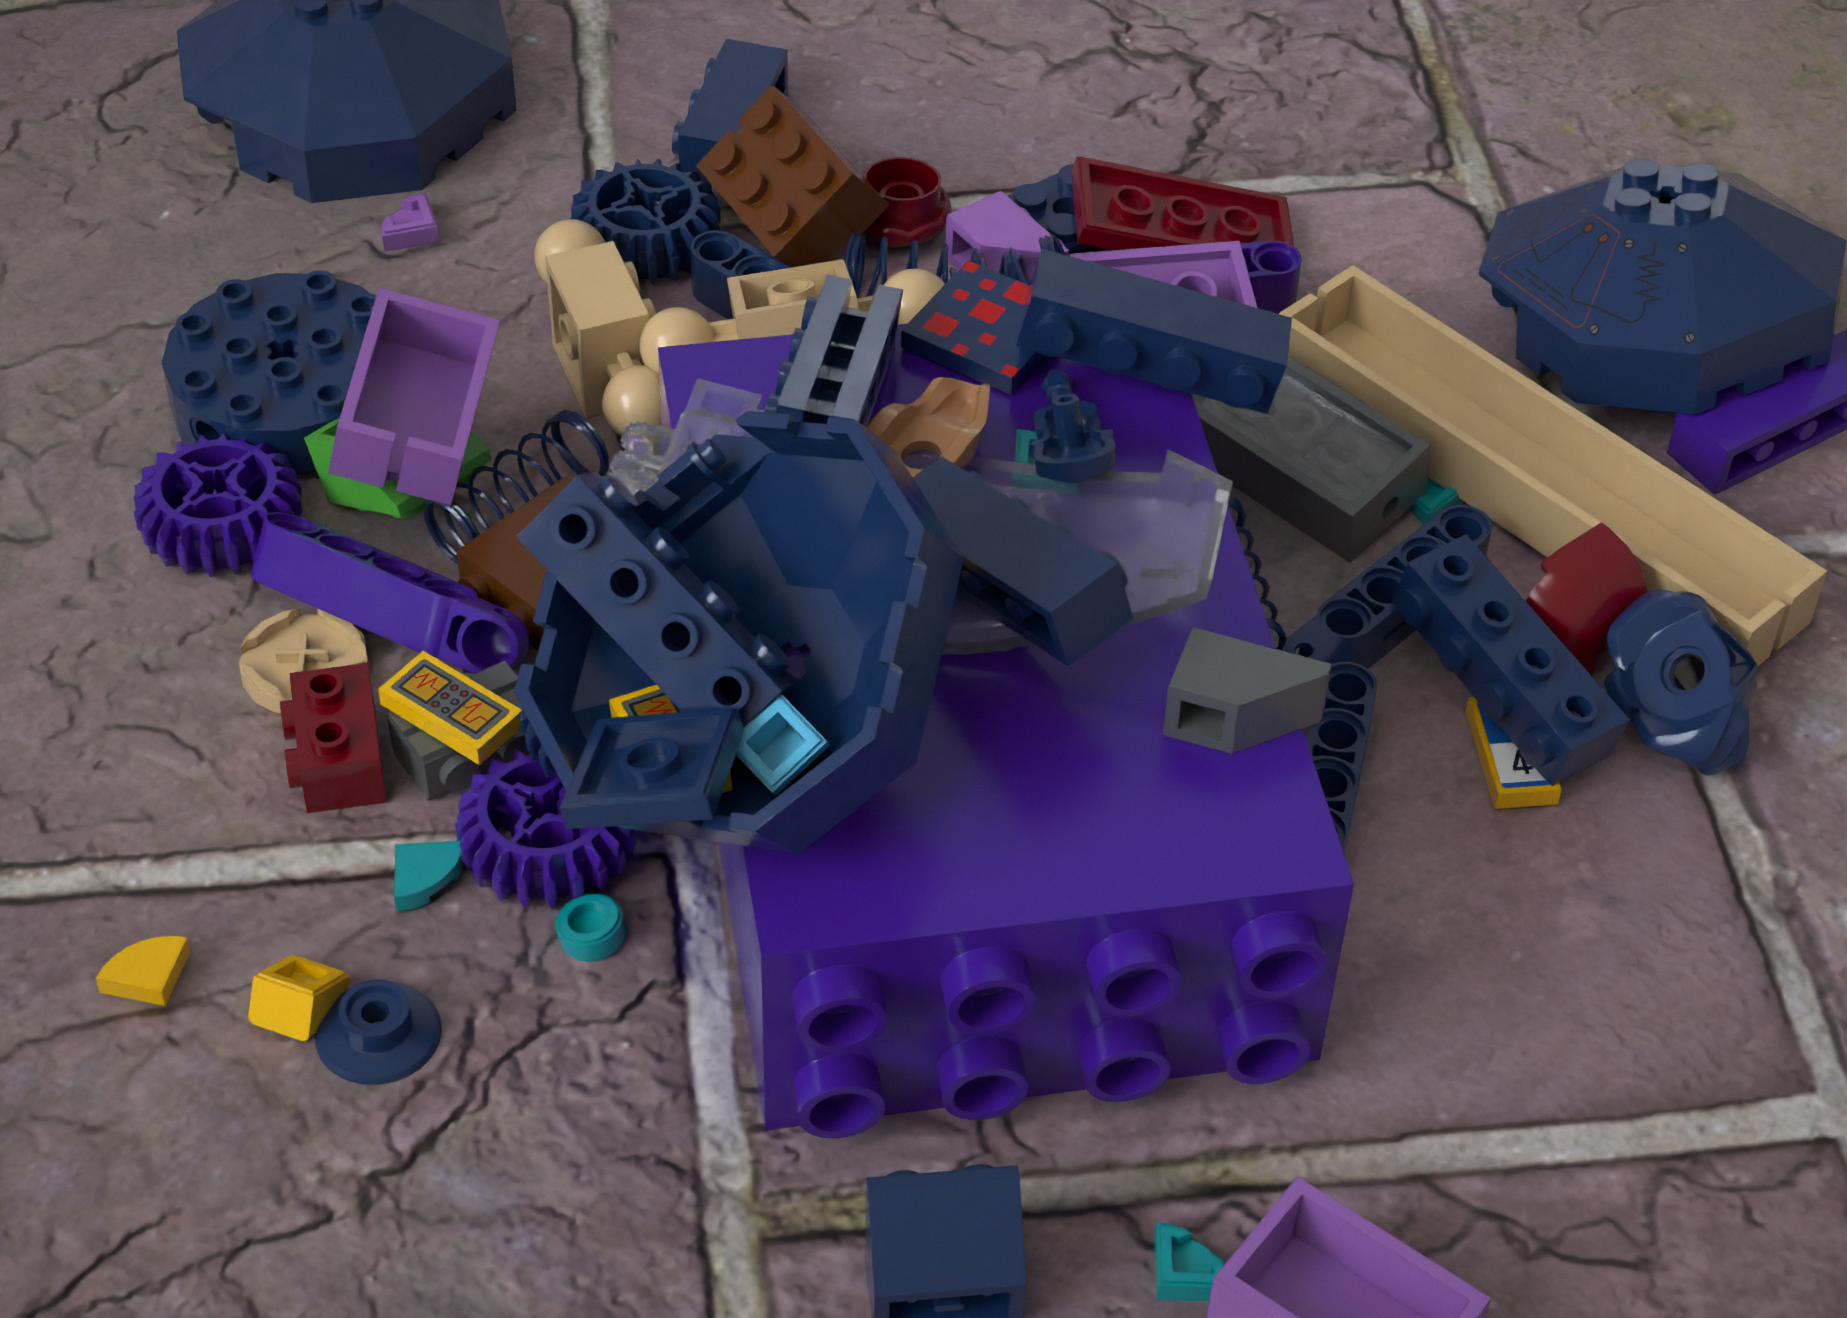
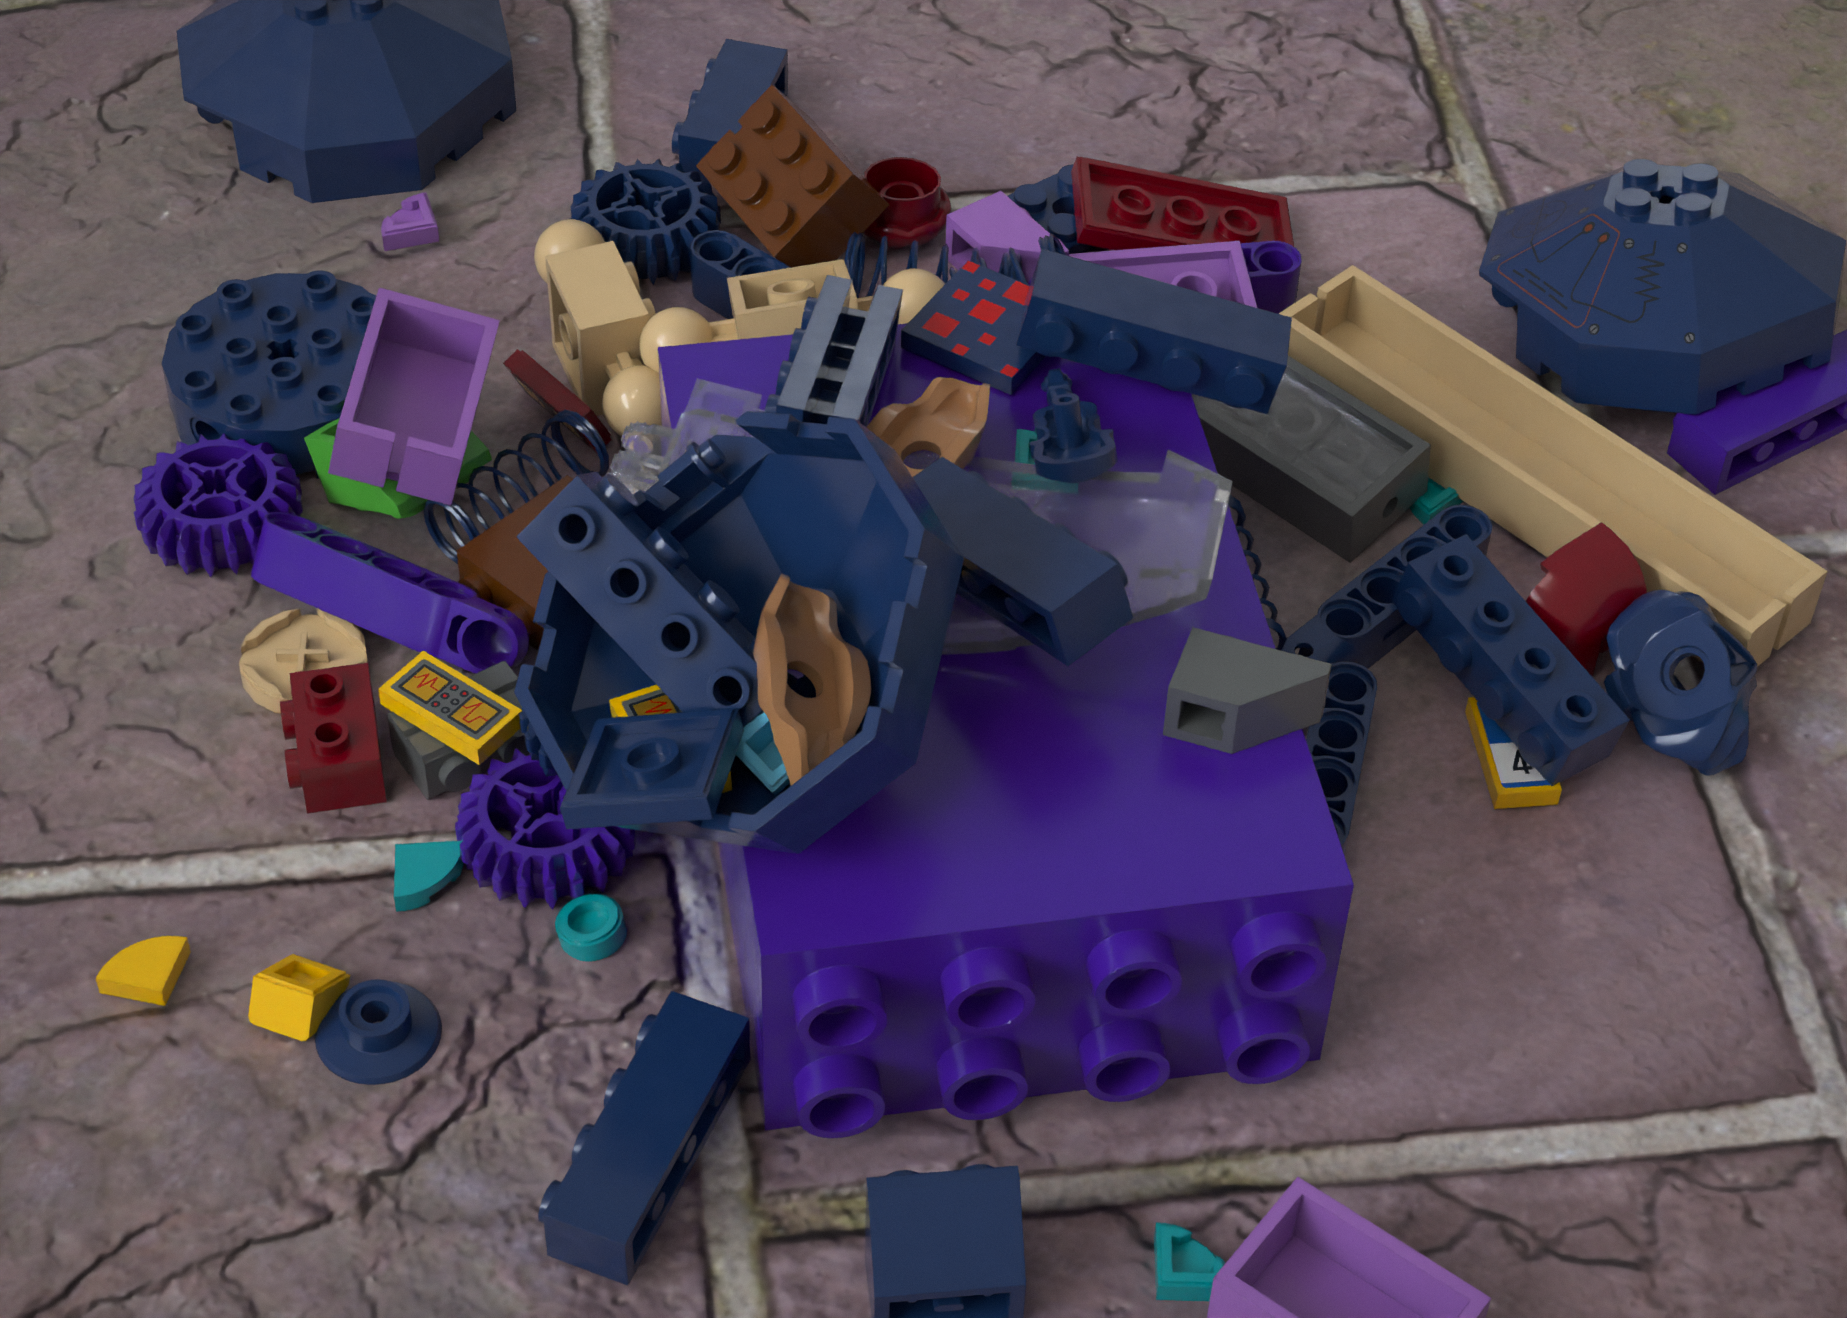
none -> dark red tile [503,349,612,454]
none -> dark blue brick [538,991,751,1286]
none -> medium nougat piece [753,573,871,786]

